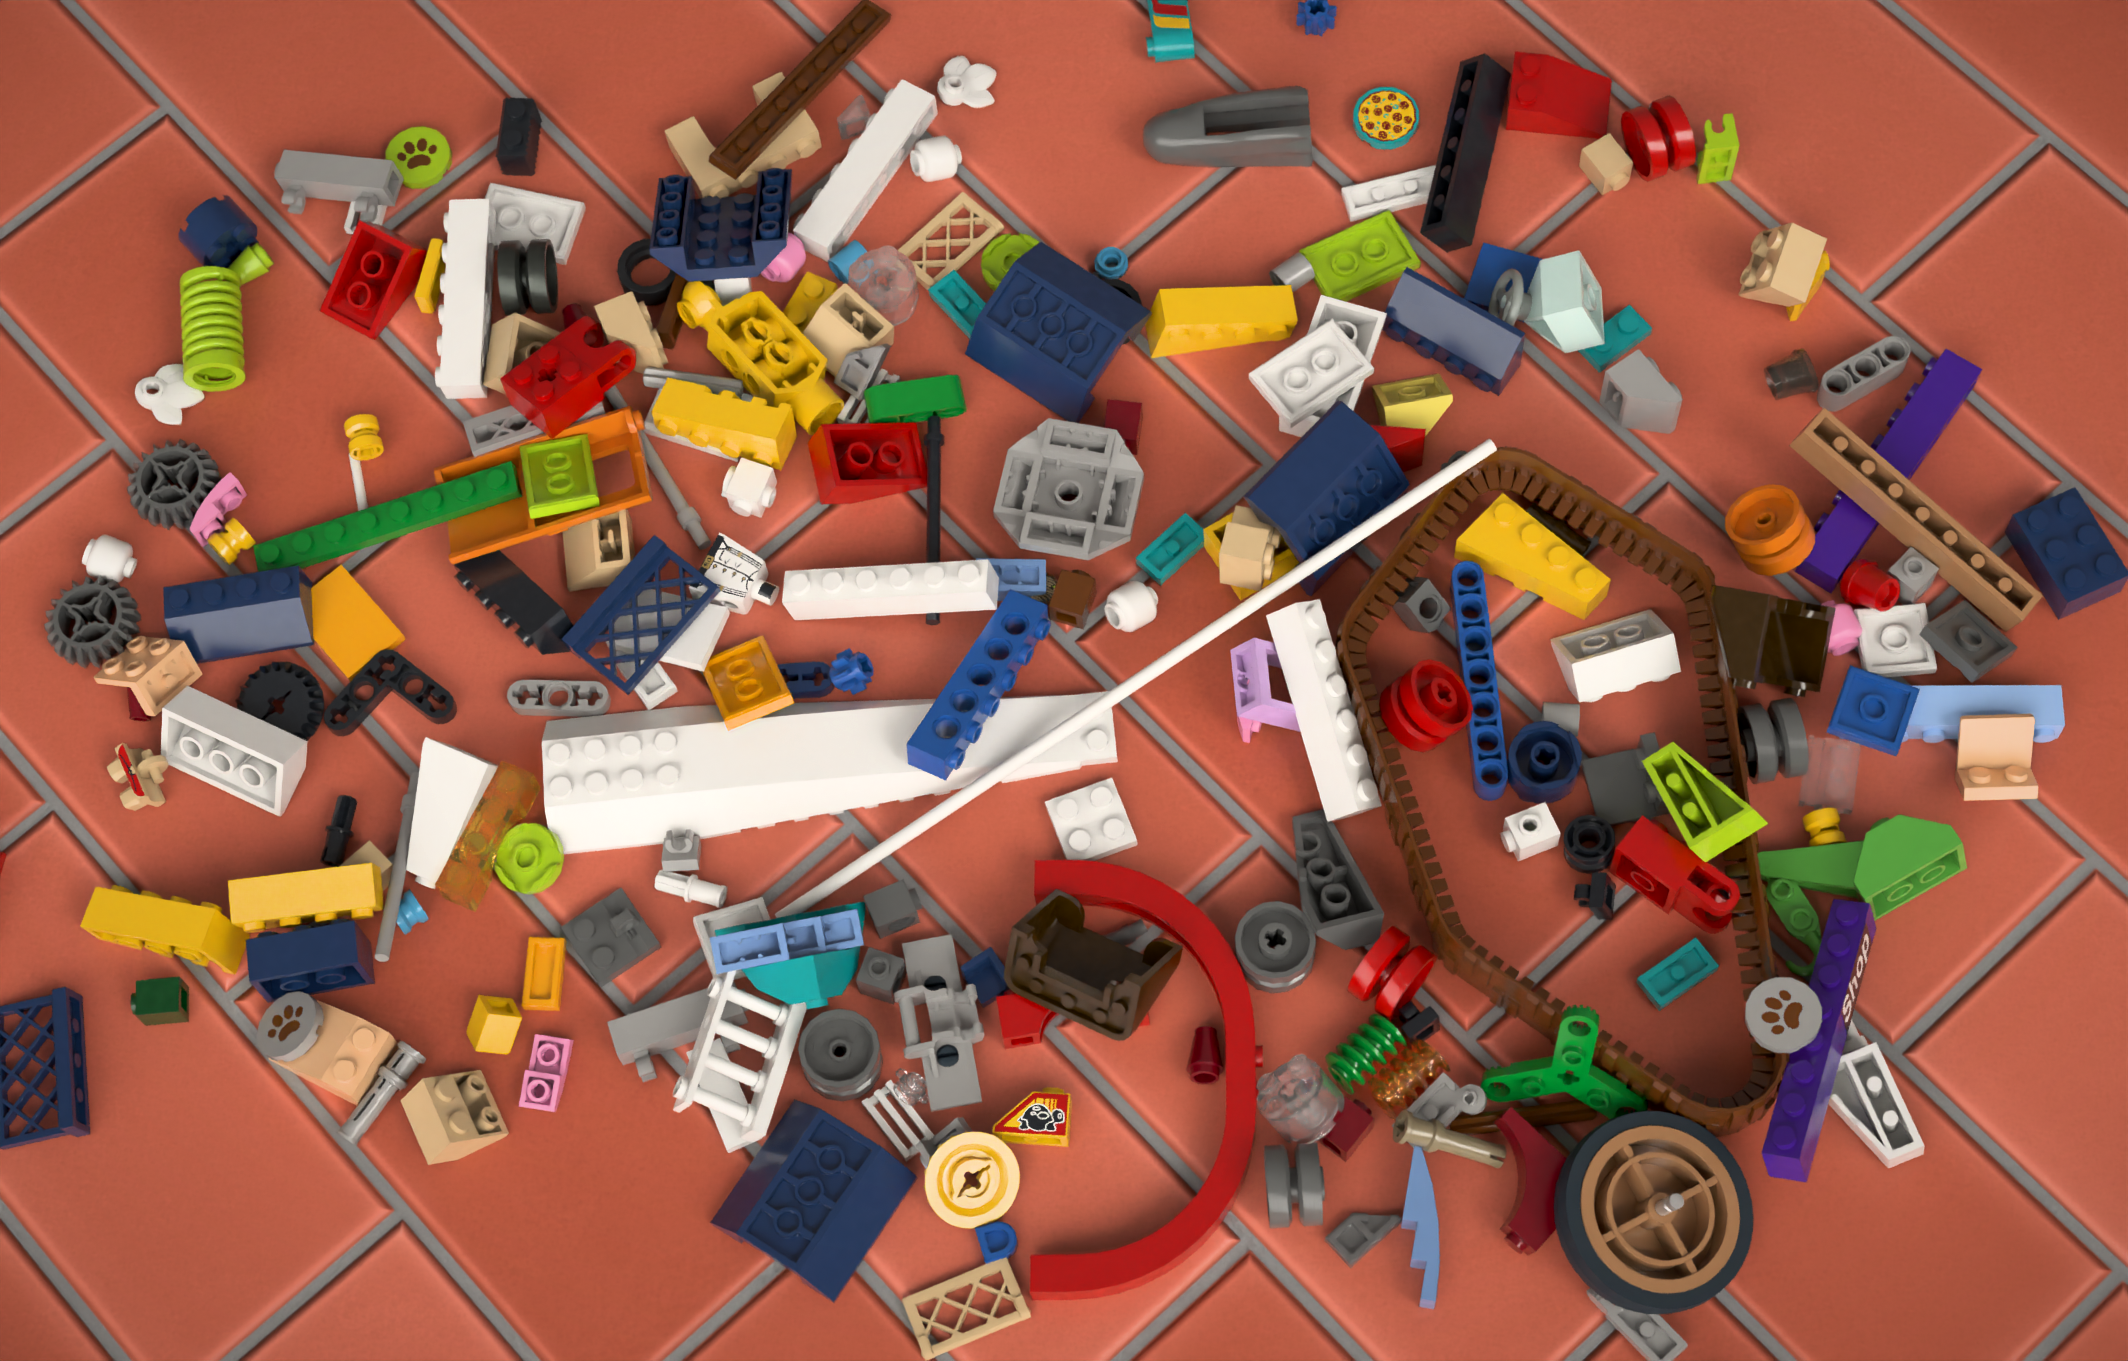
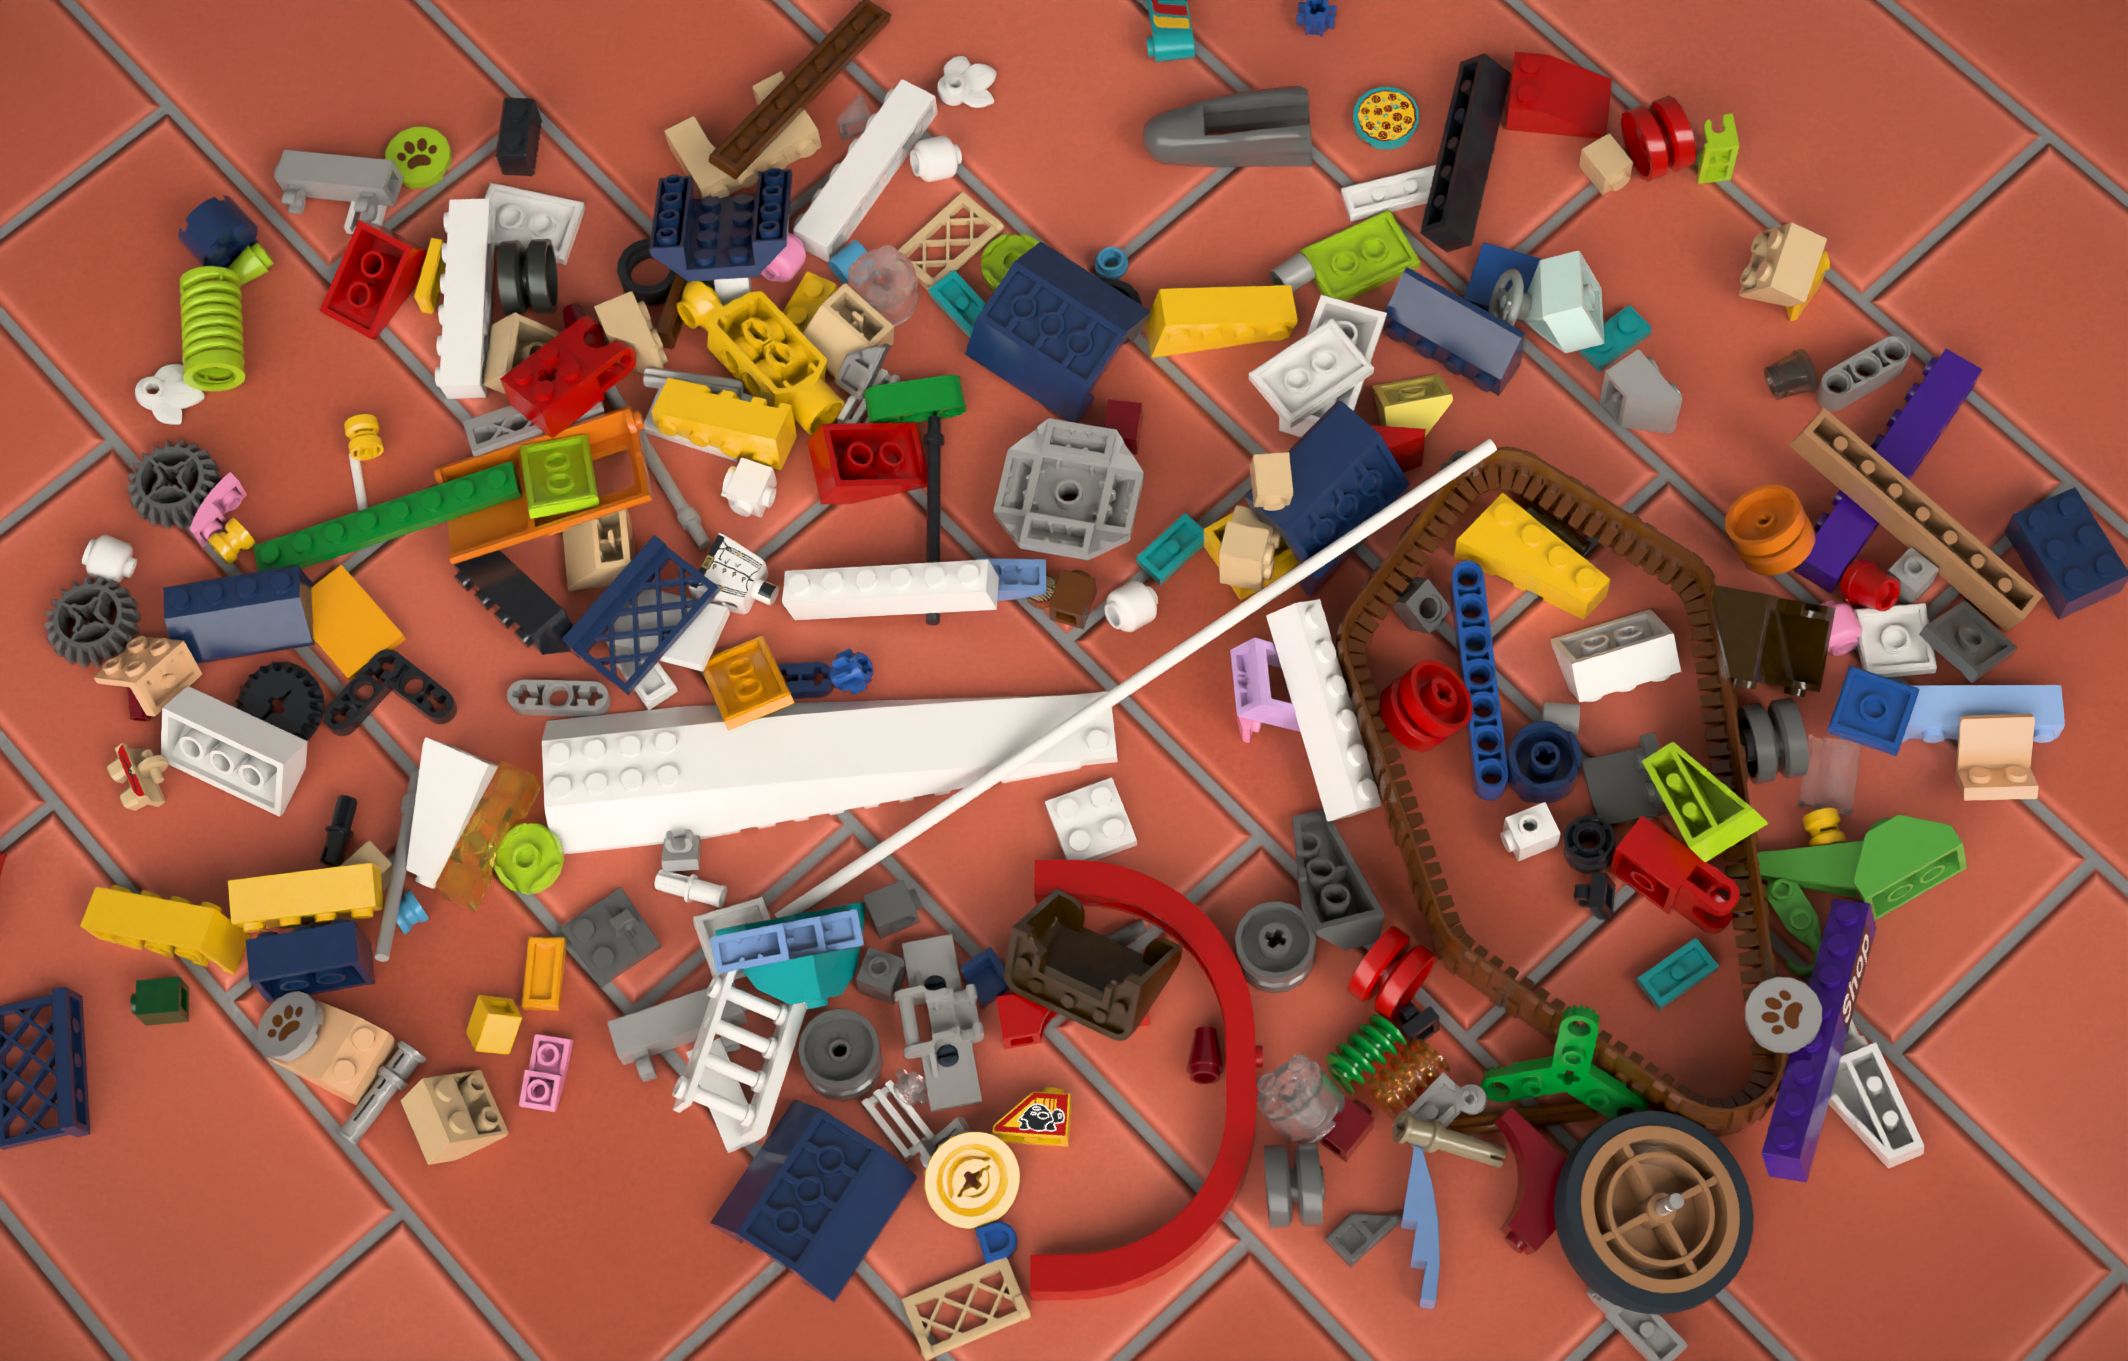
blue brick [907,589,1051,781] -> none
none -> tan brick [1250,452,1293,511]

